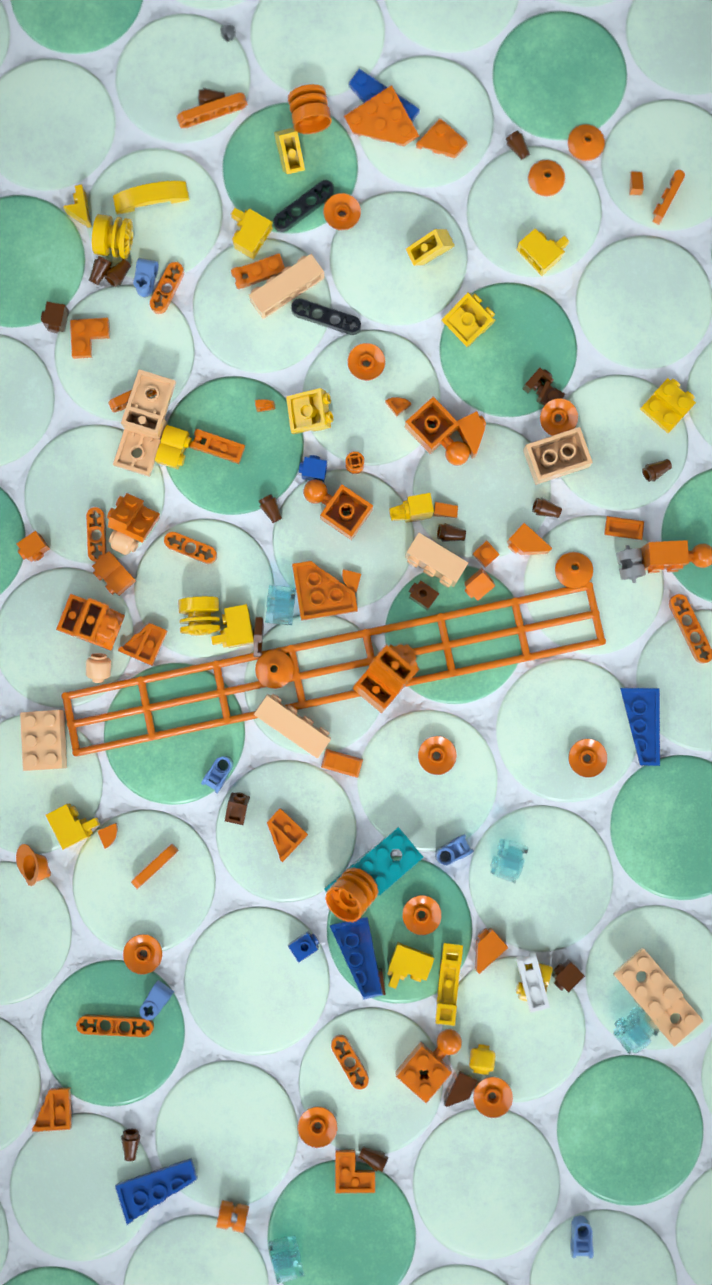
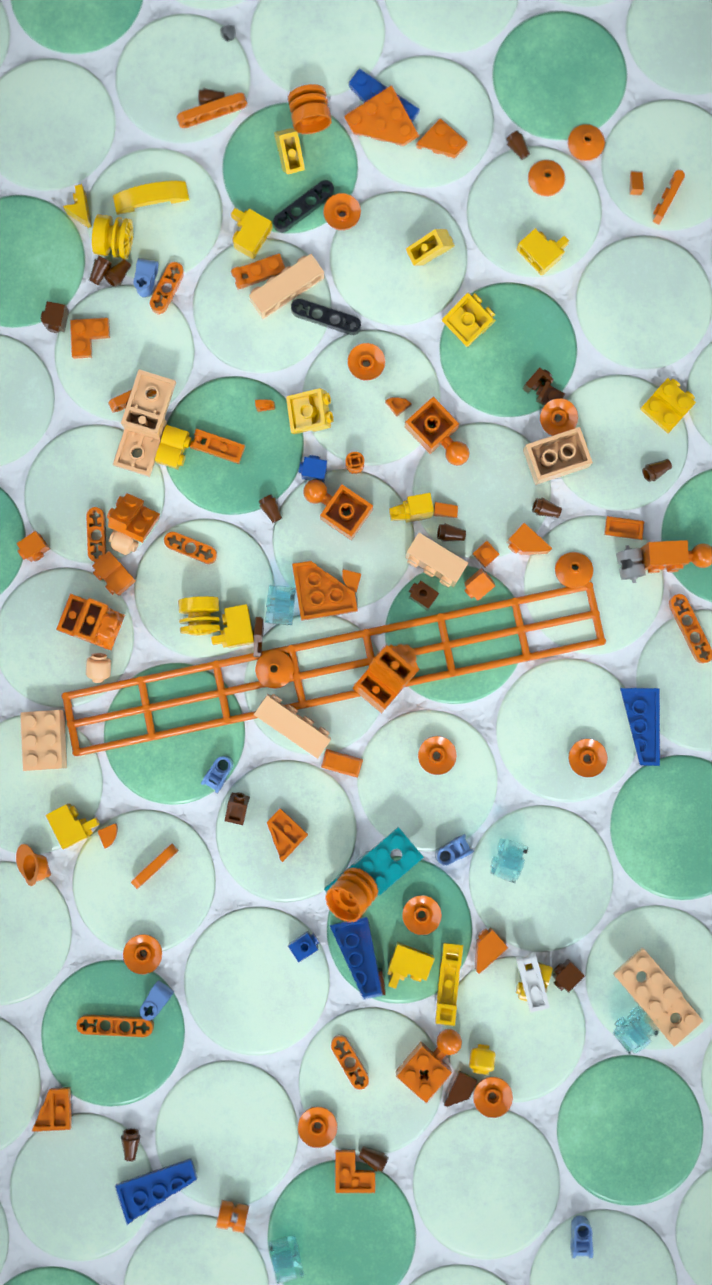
orange wing [118,623,168,666] -> none
orange slope [457,411,486,459] -> none

